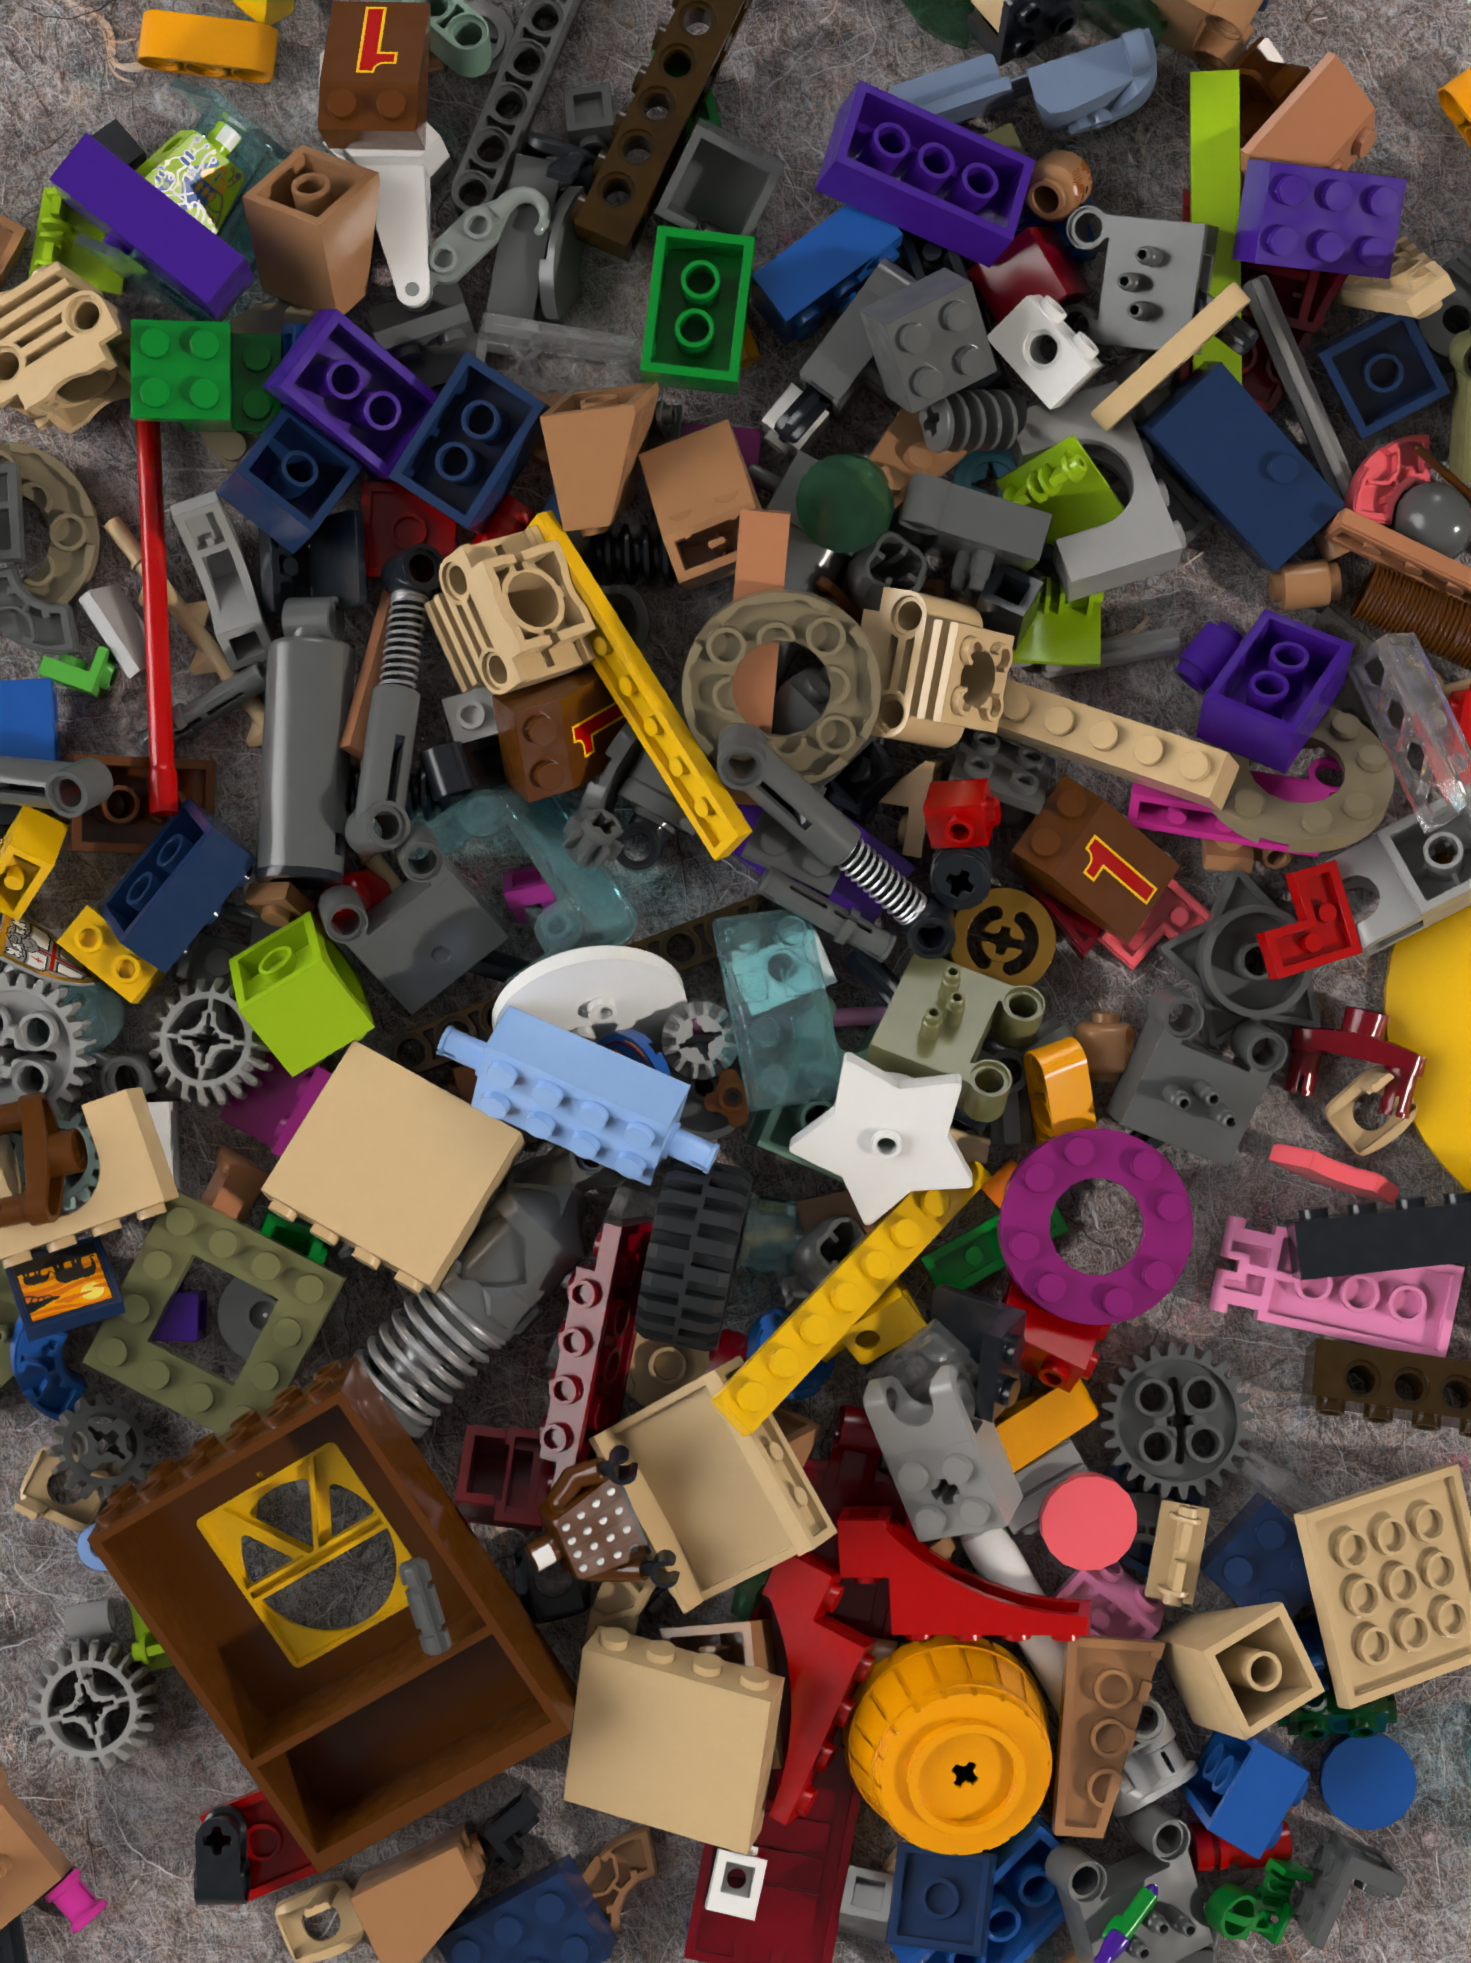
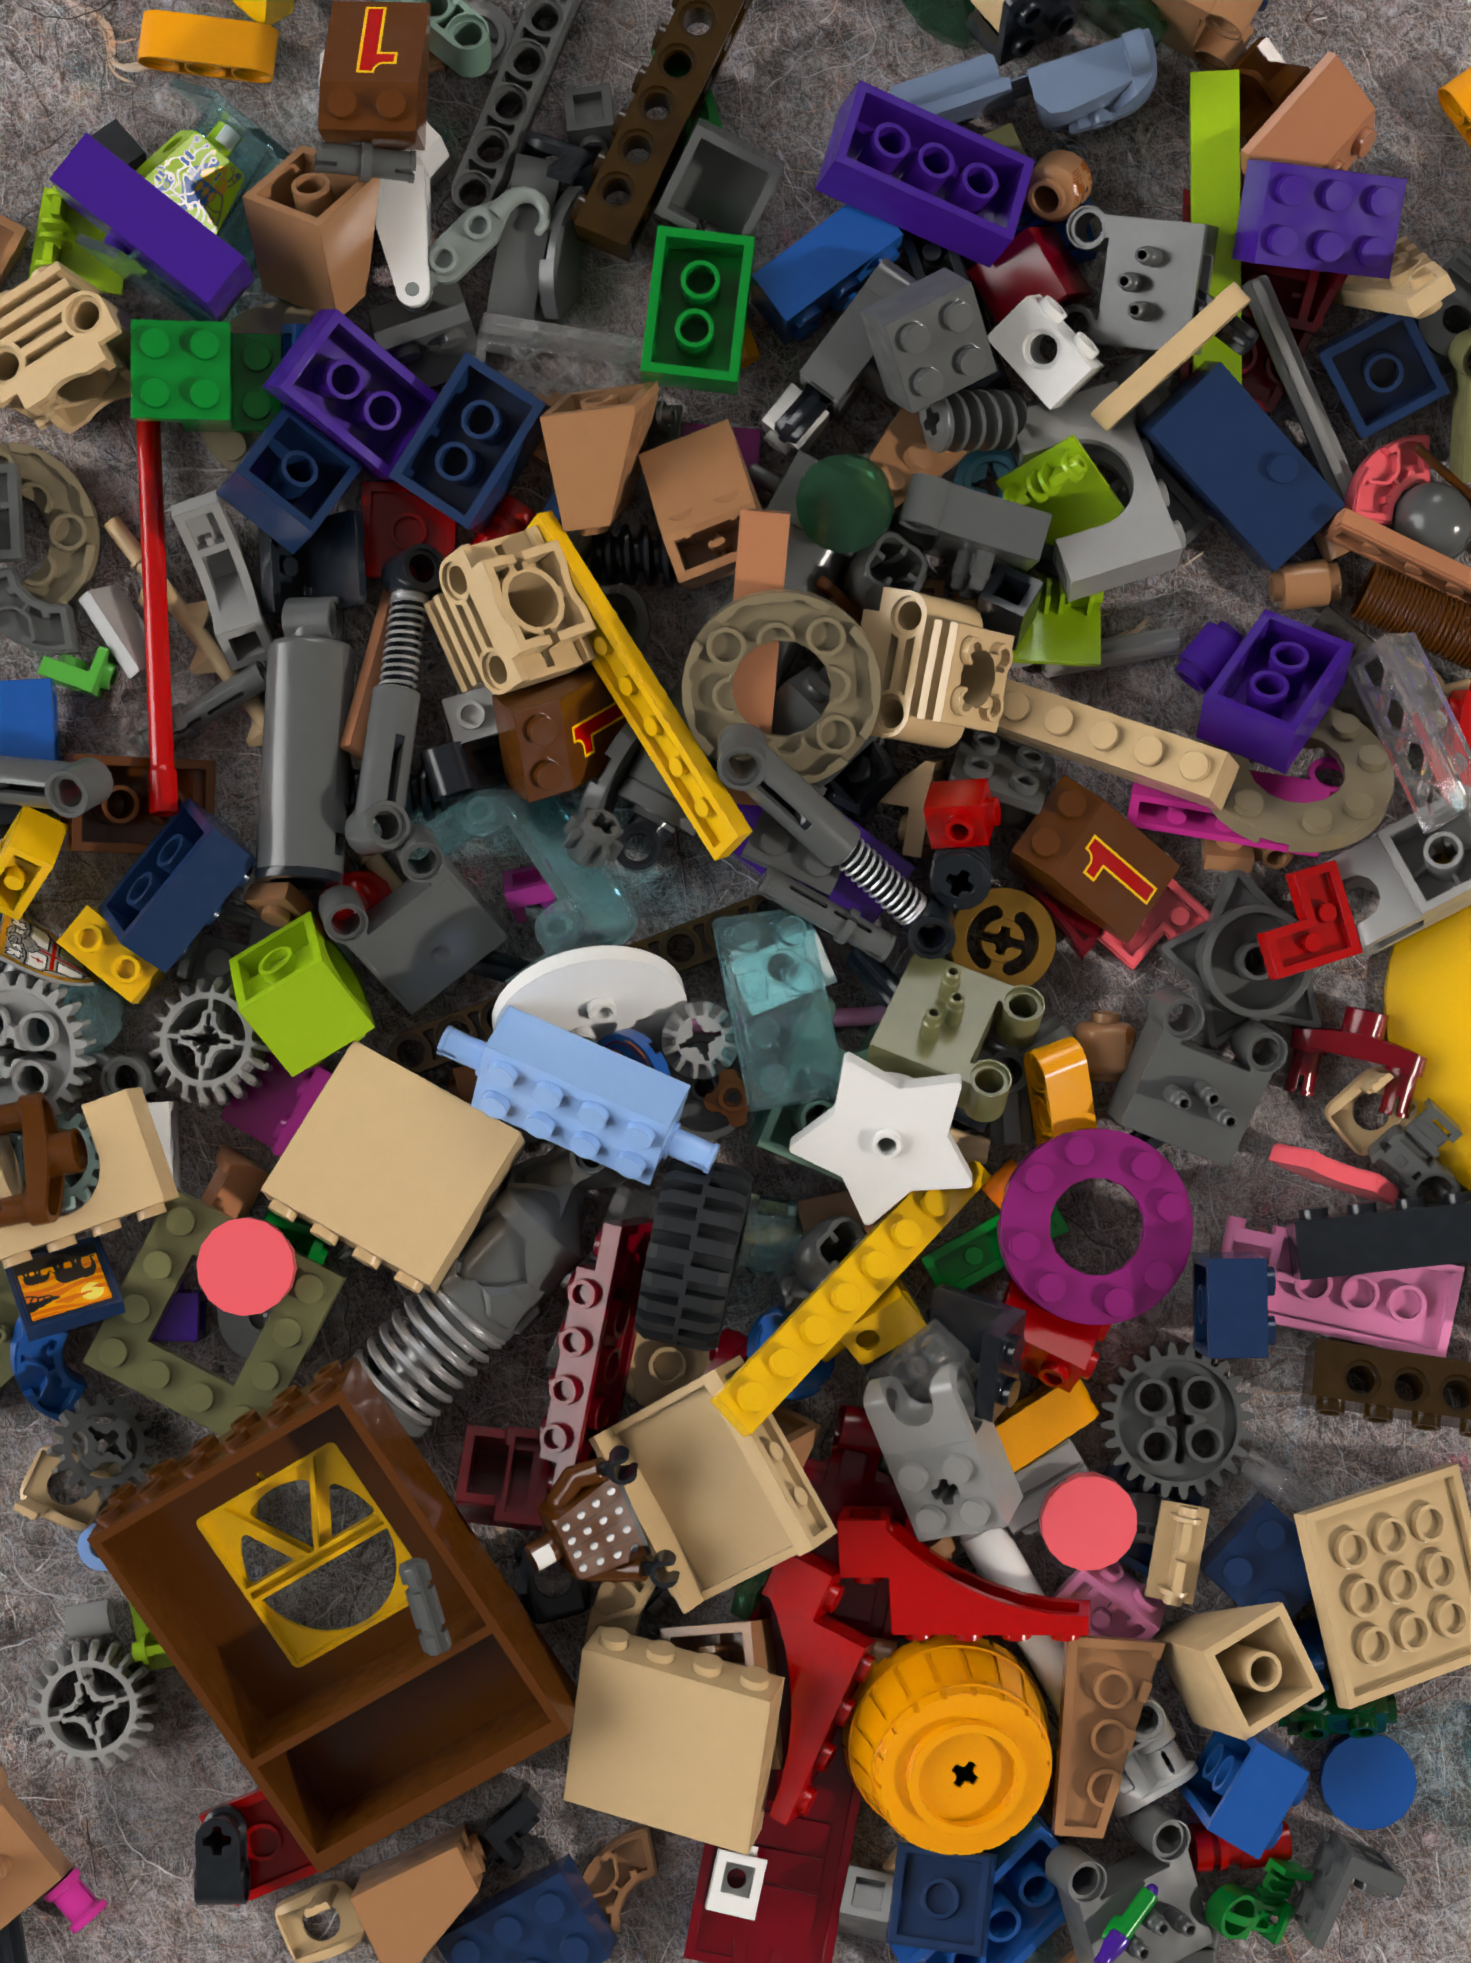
none -> coral tile [196,1217,297,1316]
none -> dark grey pin [314,140,416,184]
none -> dark blue brick [1192,1252,1276,1358]
none -> dark grey piece [1368,1098,1463,1204]

